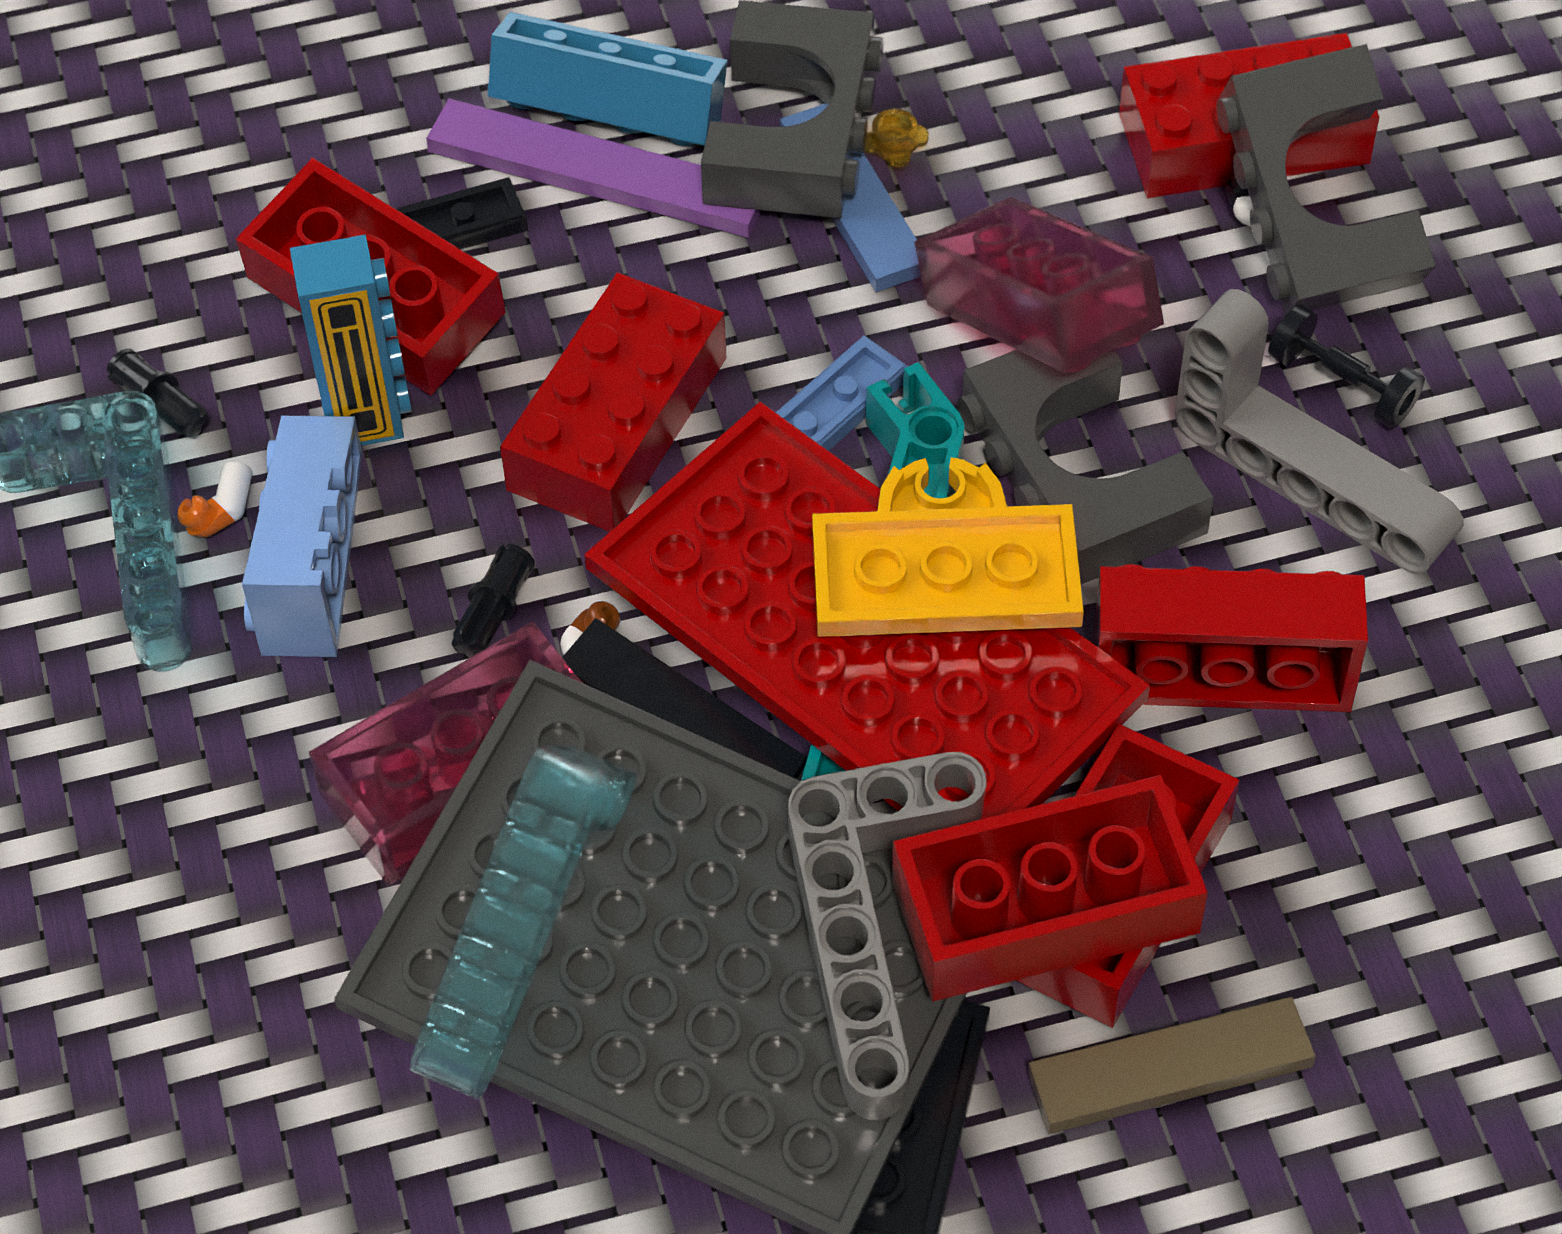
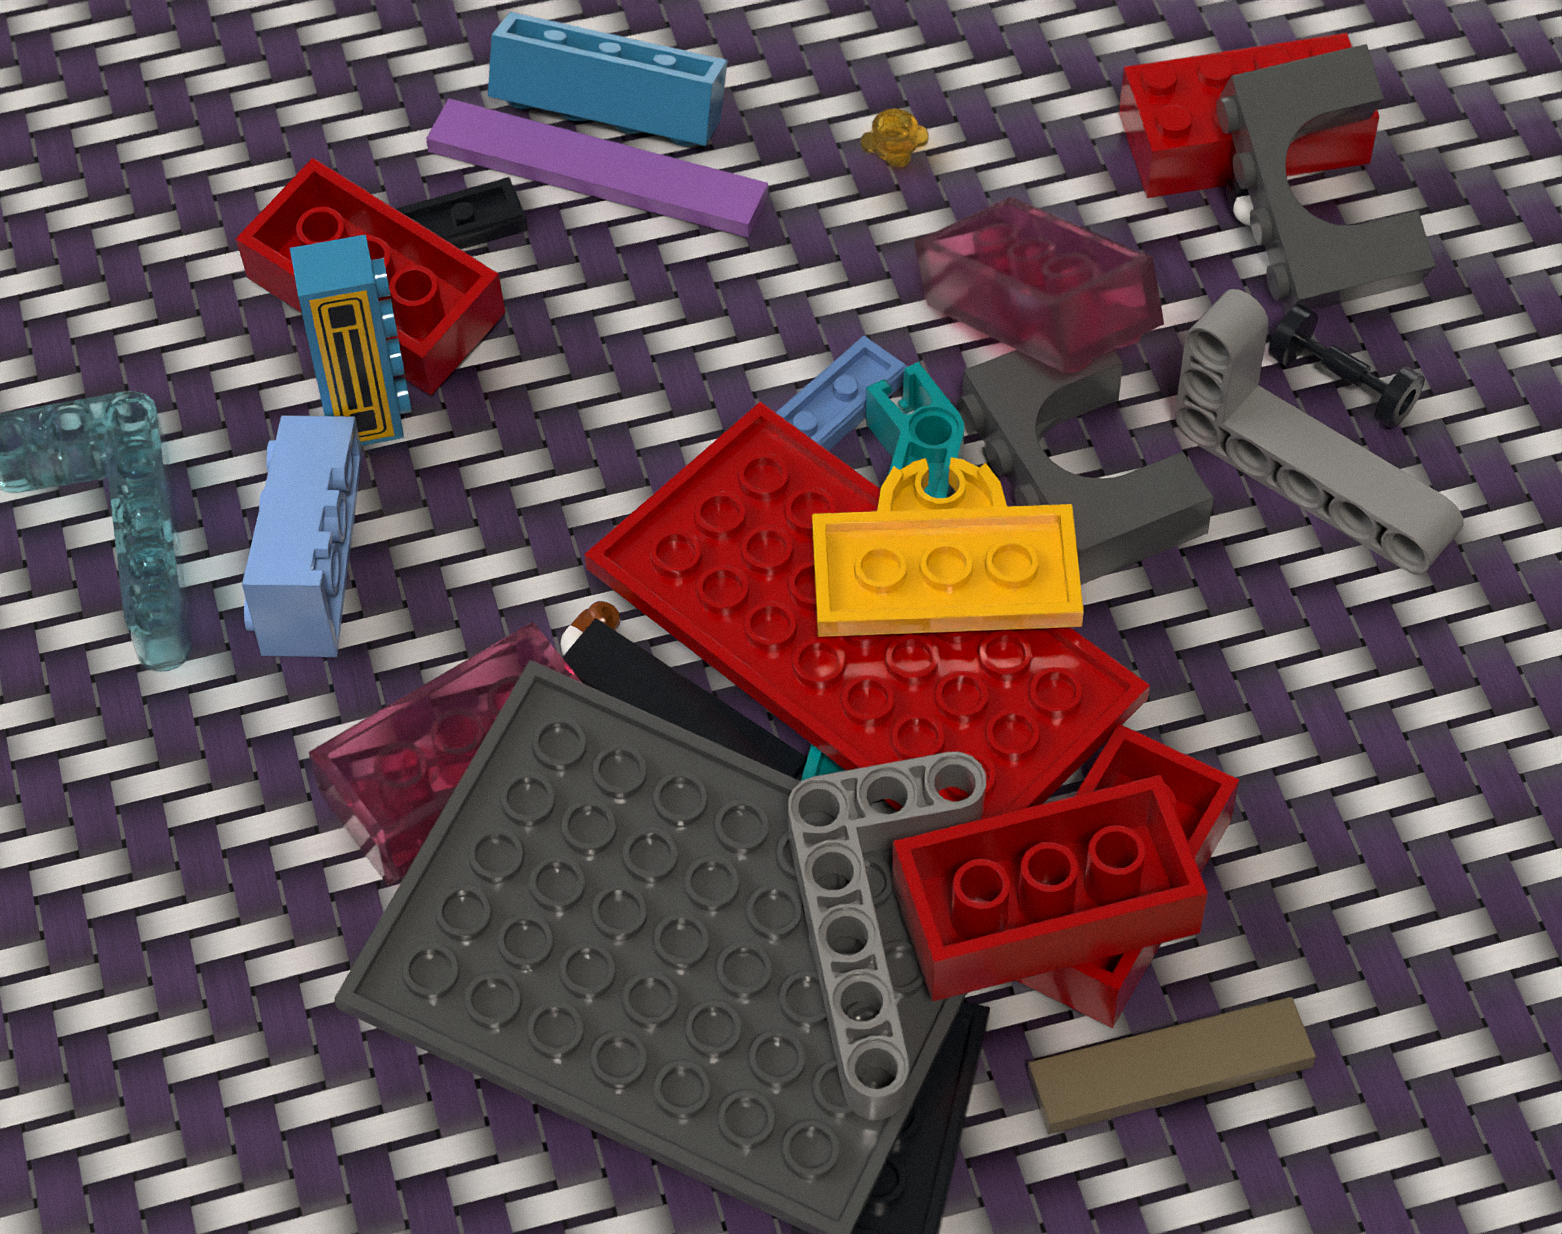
black axle [107,348,208,437] -> none
arm [177,461,252,538] -> none
clear light blue beam [410,745,636,1099] -> none
black axle [452,544,535,659] -> none
red brick [500,272,727,532] -> none
dark grey arch [701,0,884,218] -> none
medium blue tile [779,103,930,292] -> none
red brick [1092,564,1368,712] -> none

